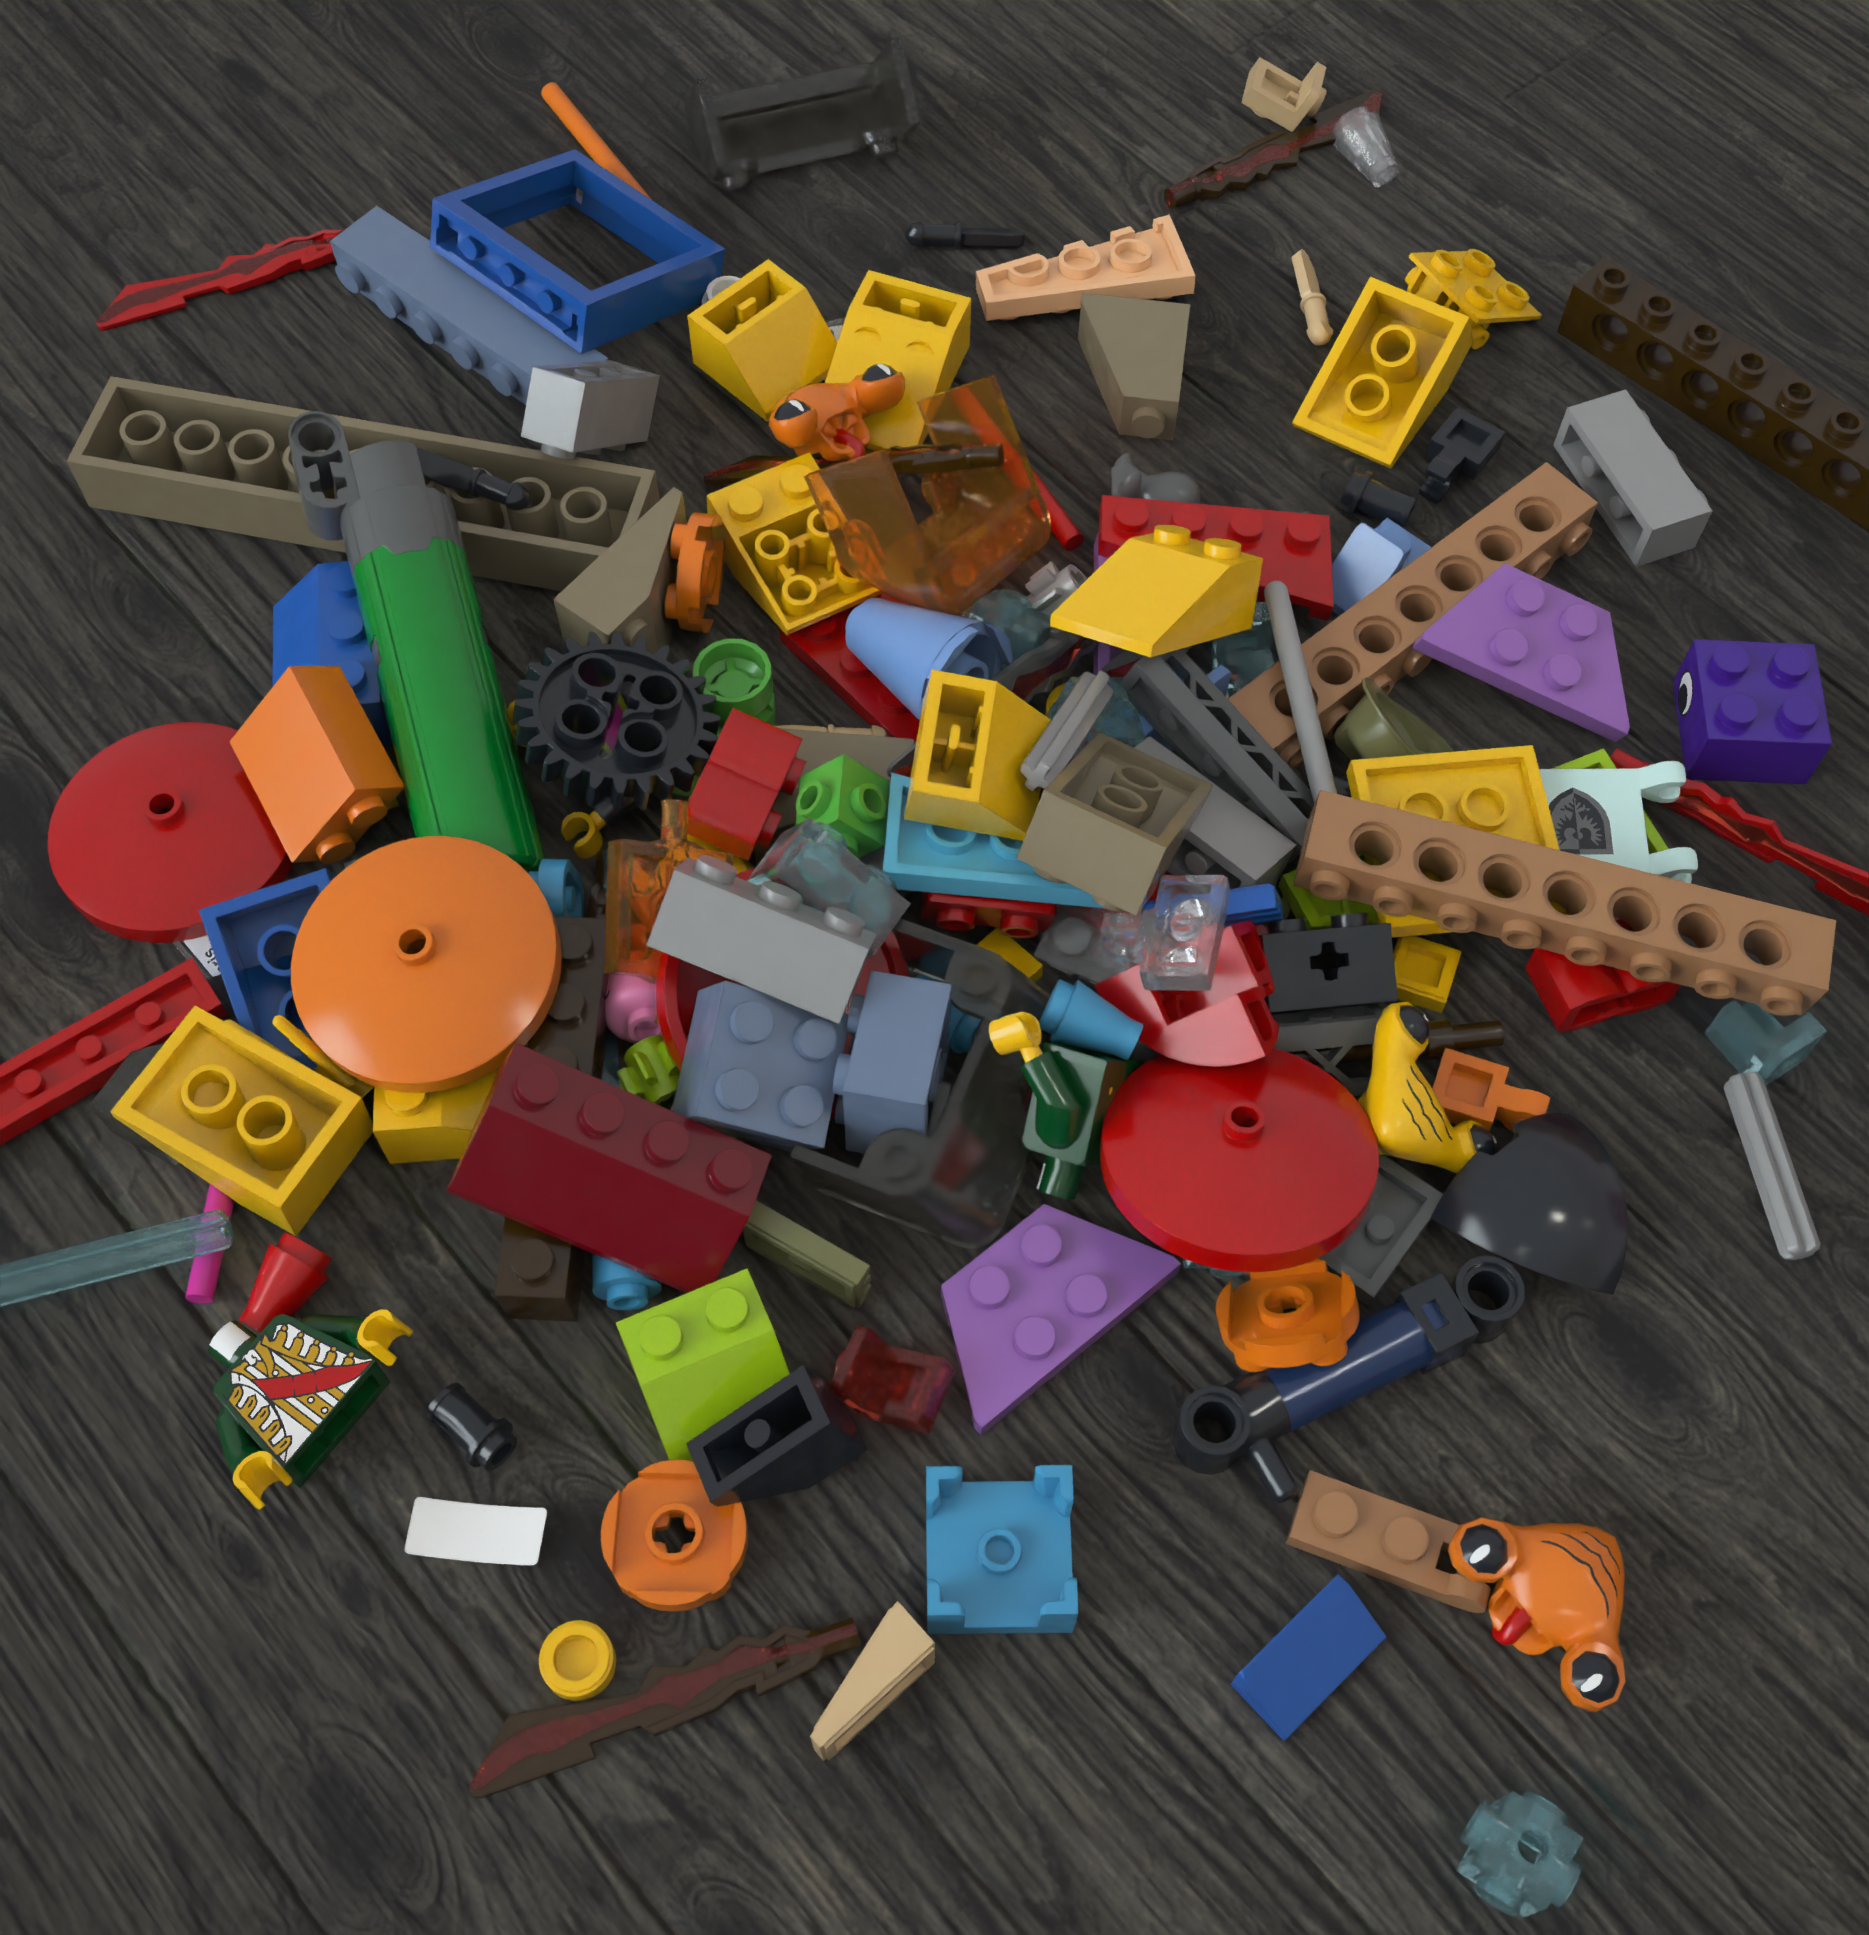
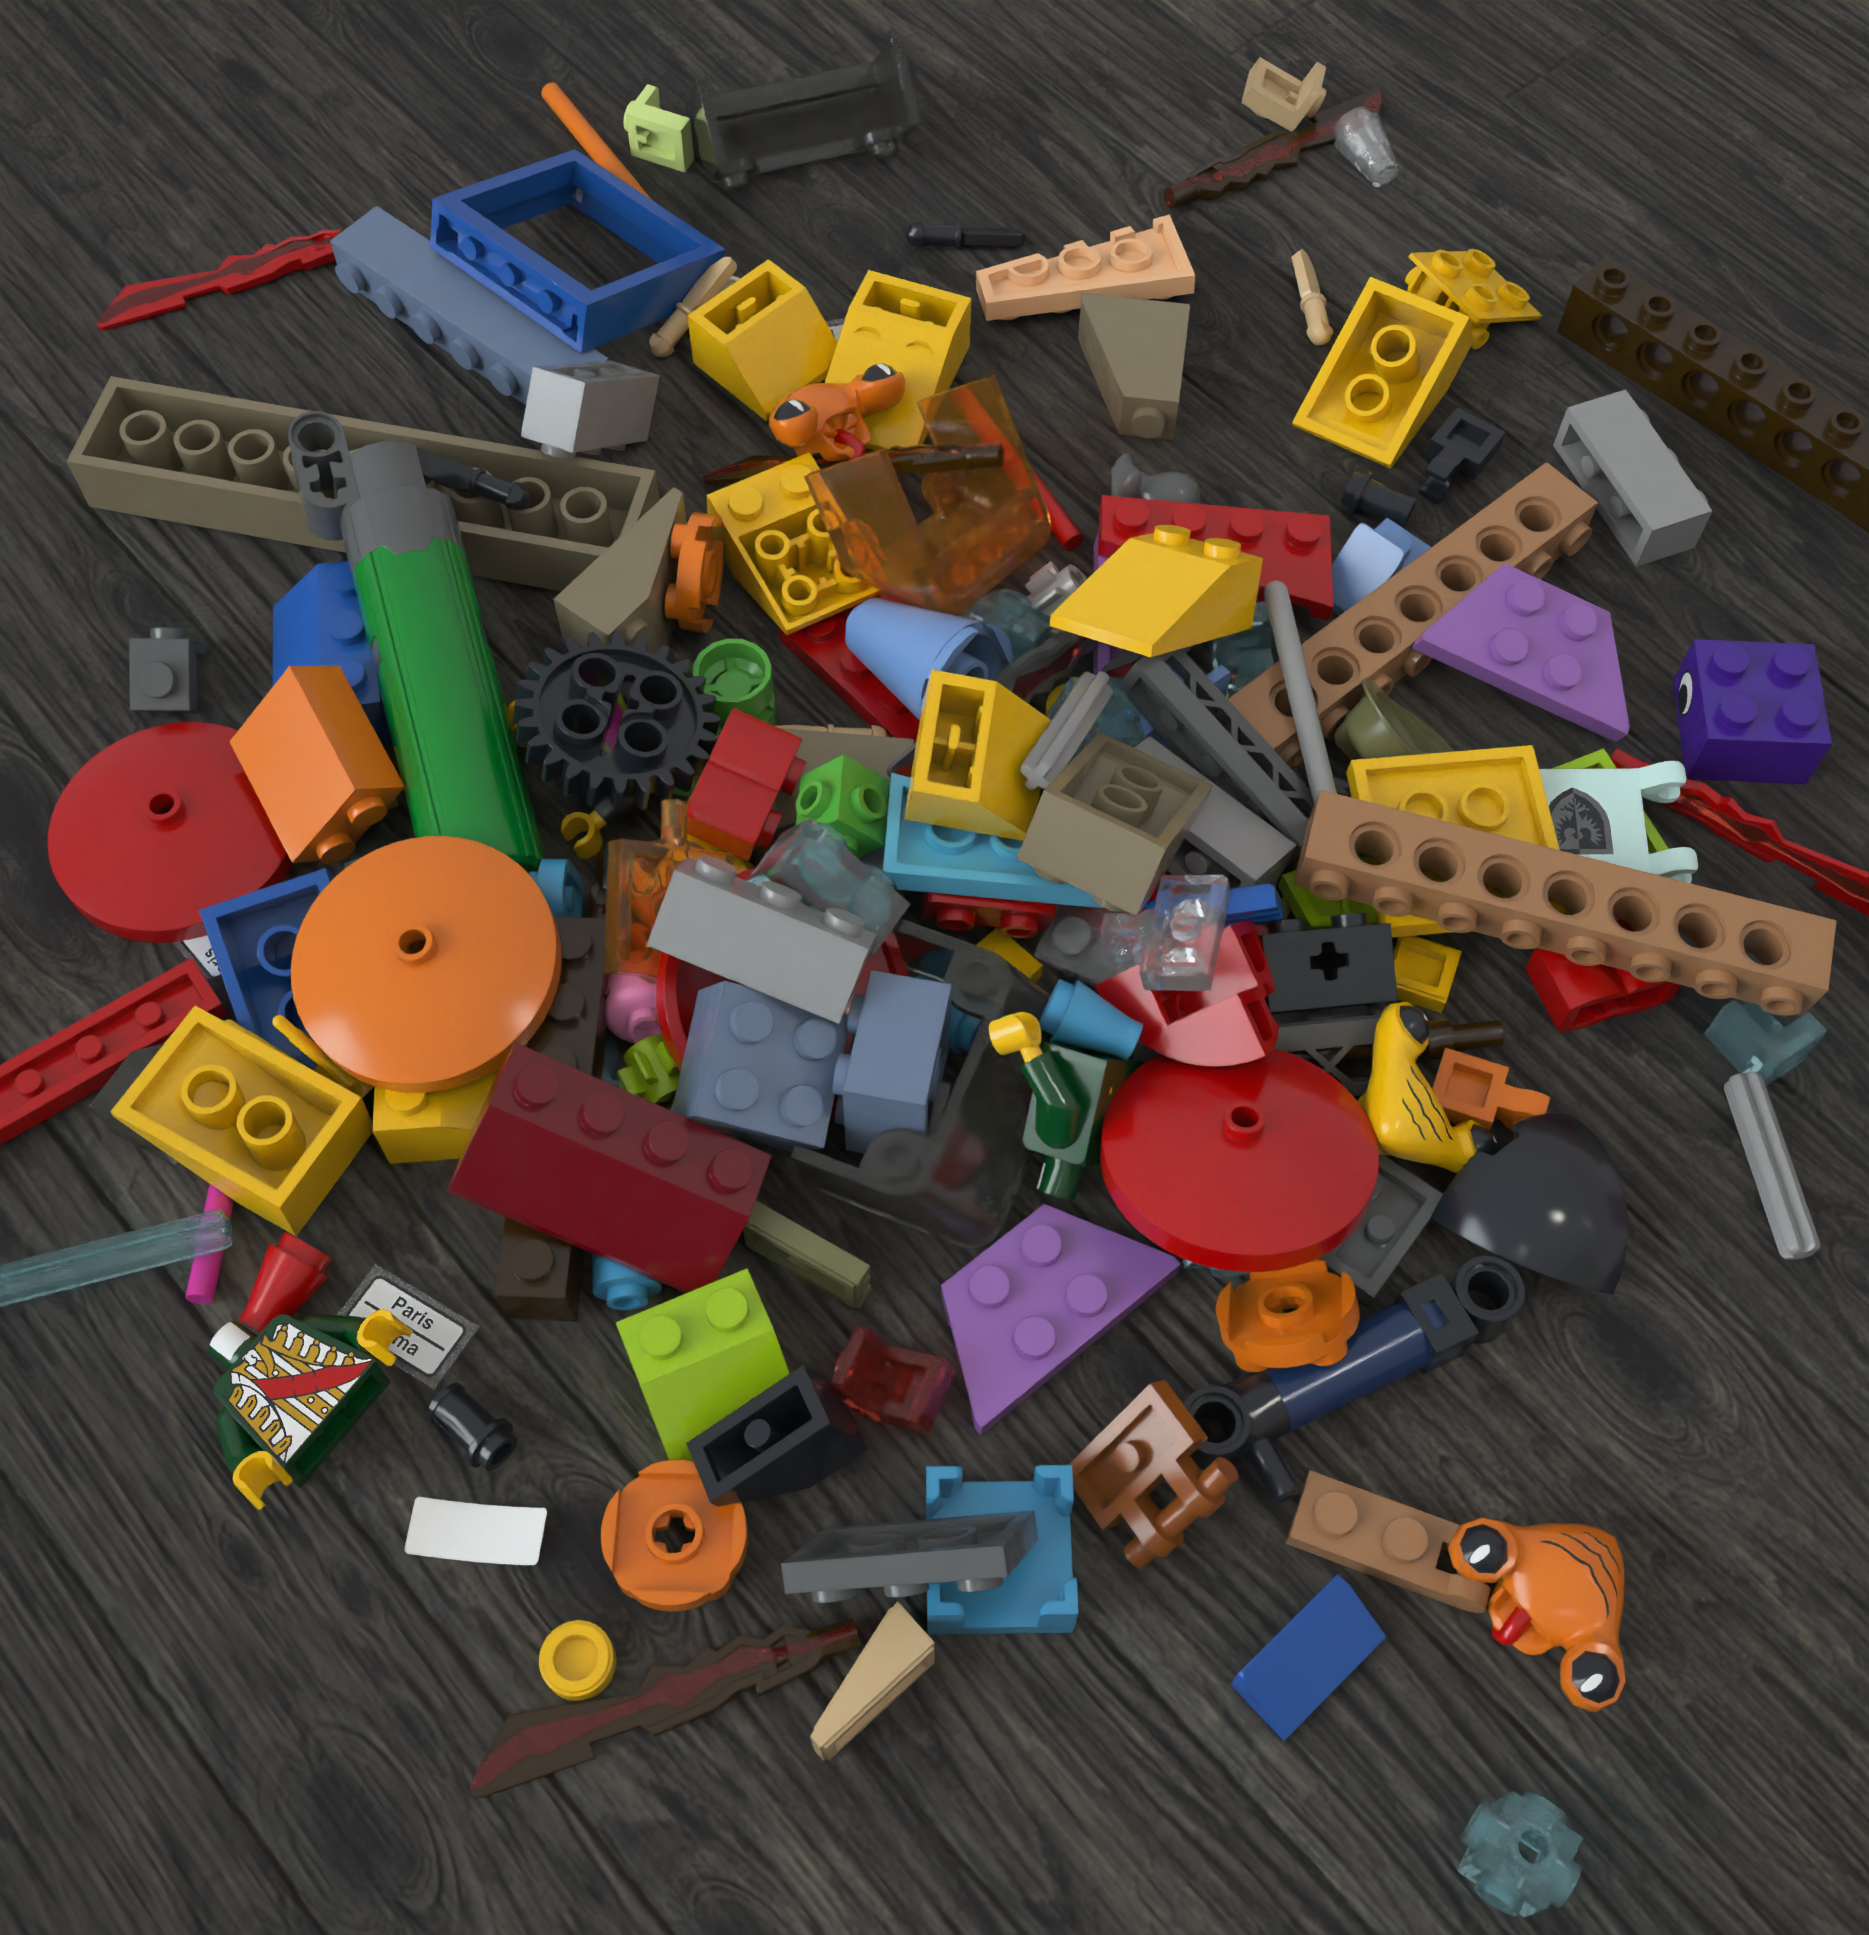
none -> dark grey bracket [129,628,207,712]
none -> sticker [337,1264,479,1389]
none -> yellowish green bracket [624,84,694,172]
none -> tan piece [649,257,737,358]
none -> dark grey plate [781,1510,1038,1603]
none -> dark orange plate [1068,1380,1239,1568]

